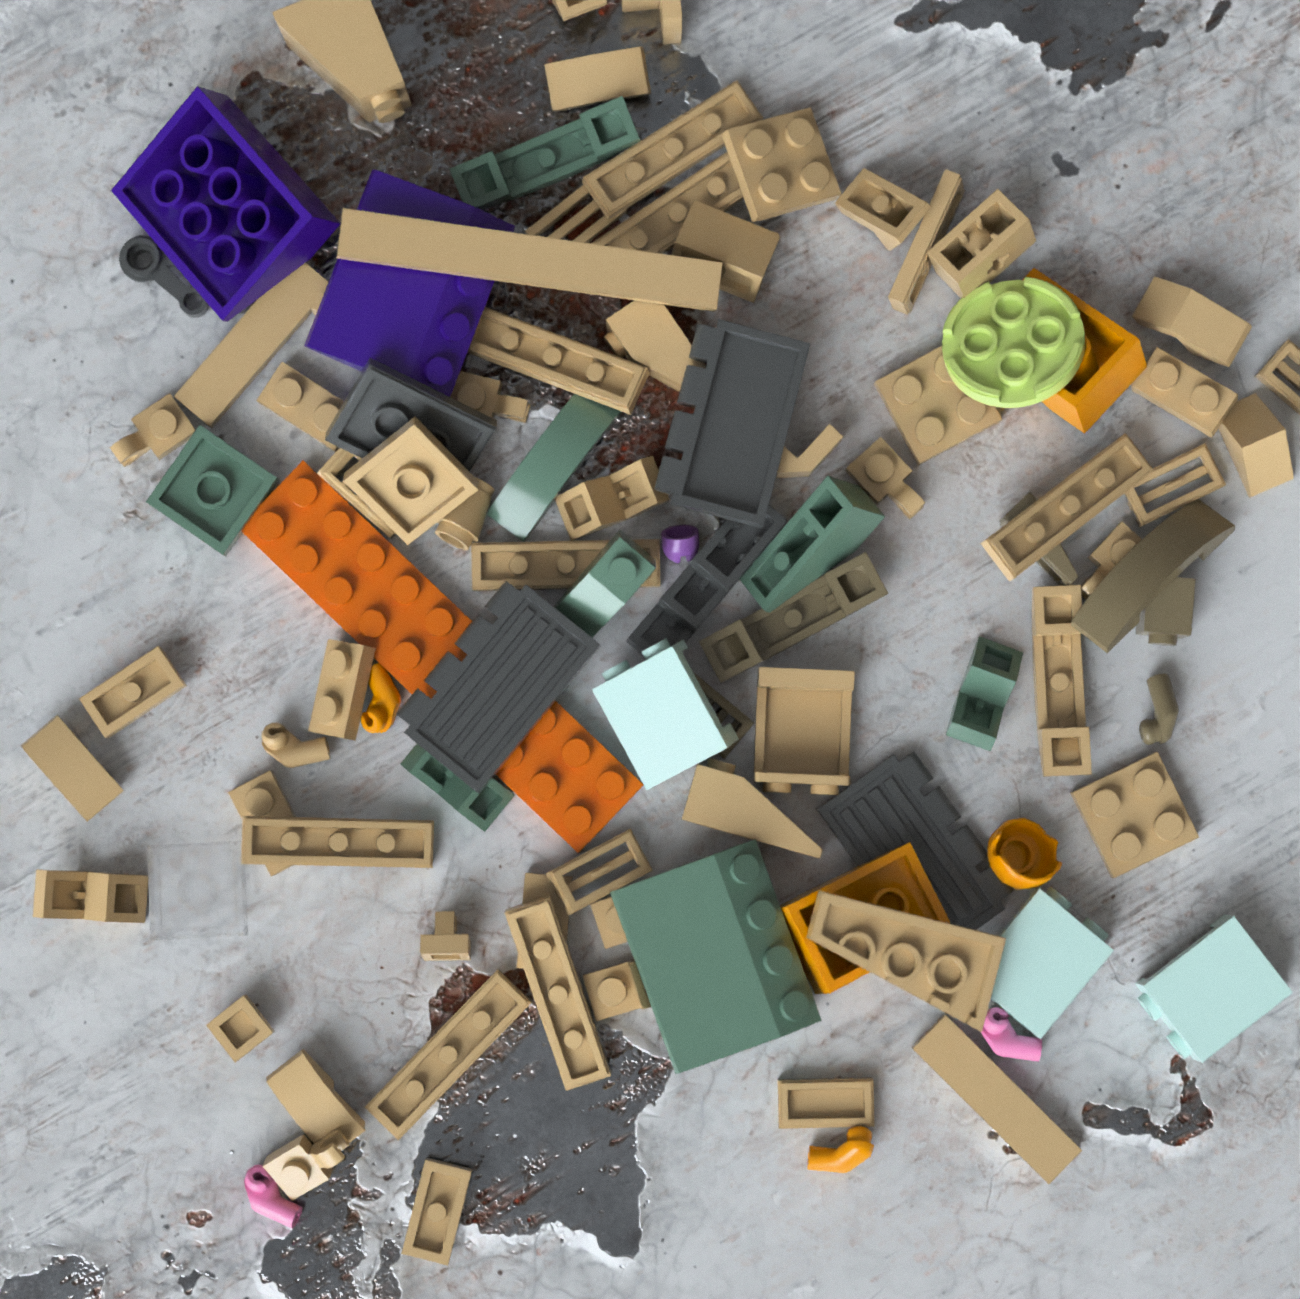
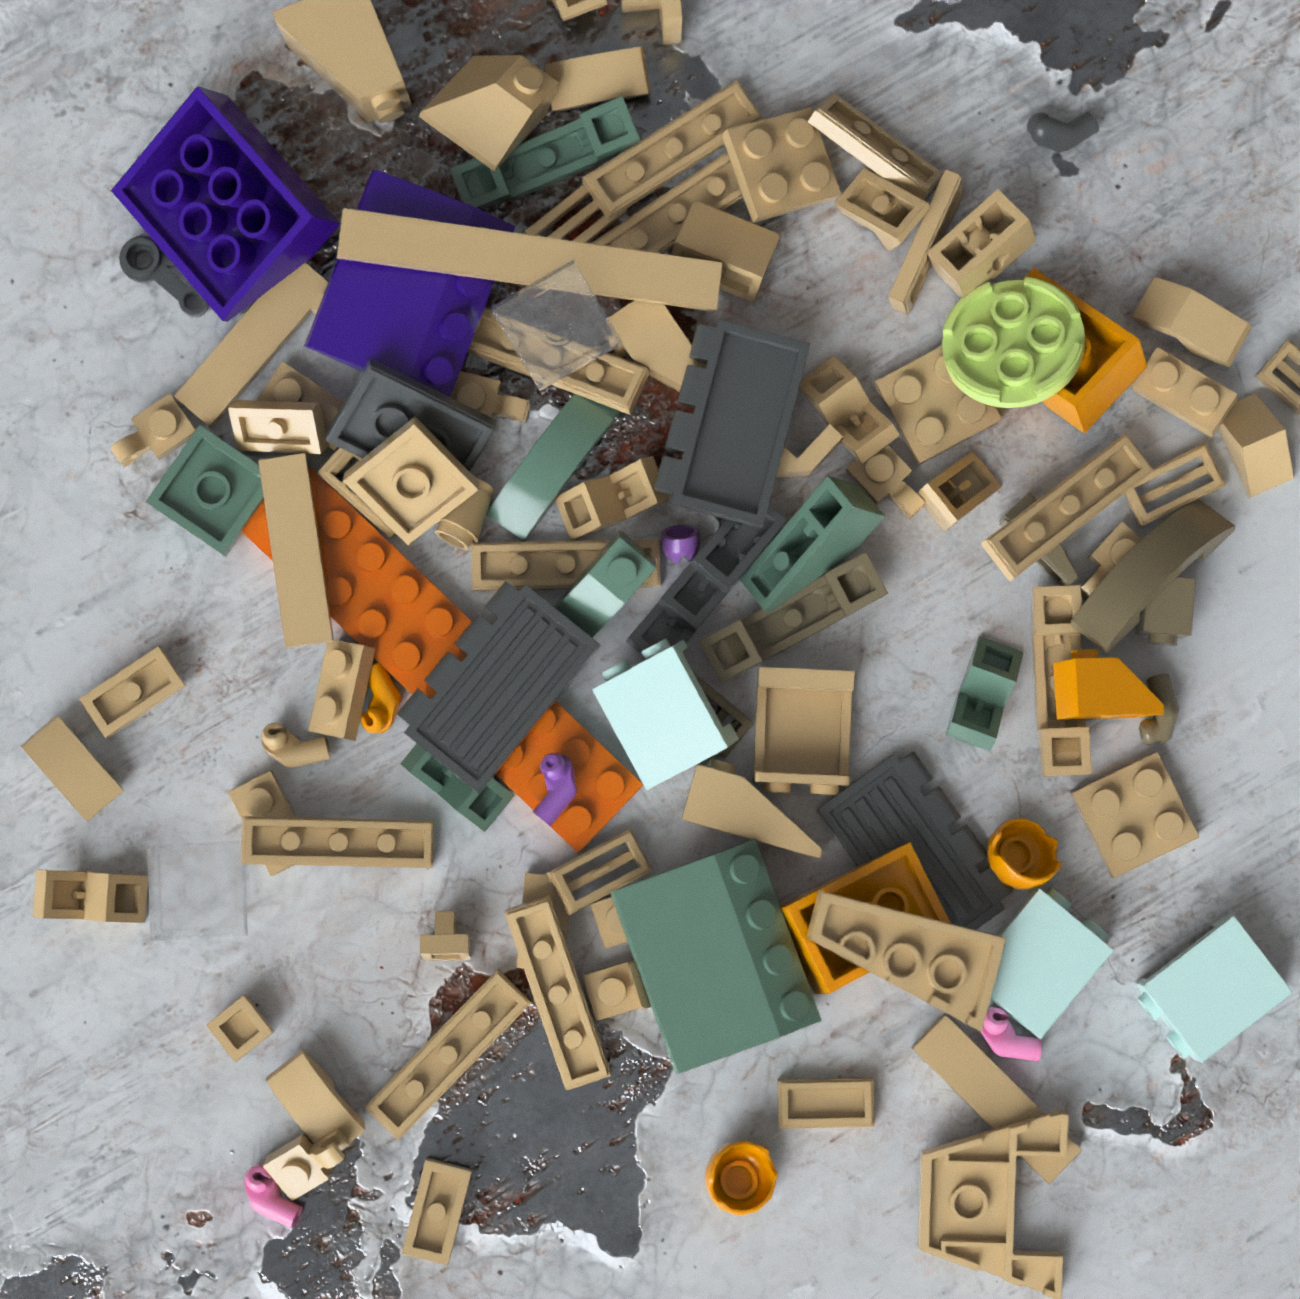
light orange arm [807,1126,874,1173] -> none
none -> tan plate [228,400,329,454]
none -> tan tile [258,453,334,649]
none -> tan slope [419,55,559,172]
none -> clear tile [491,259,622,391]
none -> medium lavender arm [533,753,577,826]
none -> light orange hair [705,1140,778,1216]
none -> tan slope [799,355,900,464]
none -> tan tile [808,93,943,201]
none -> tan slope [917,451,1002,533]
none -> tan wing [918,1110,1069,1299]
none -> dark grey arm [1027,111,1099,152]
none -> light orange slope [1053,649,1164,720]

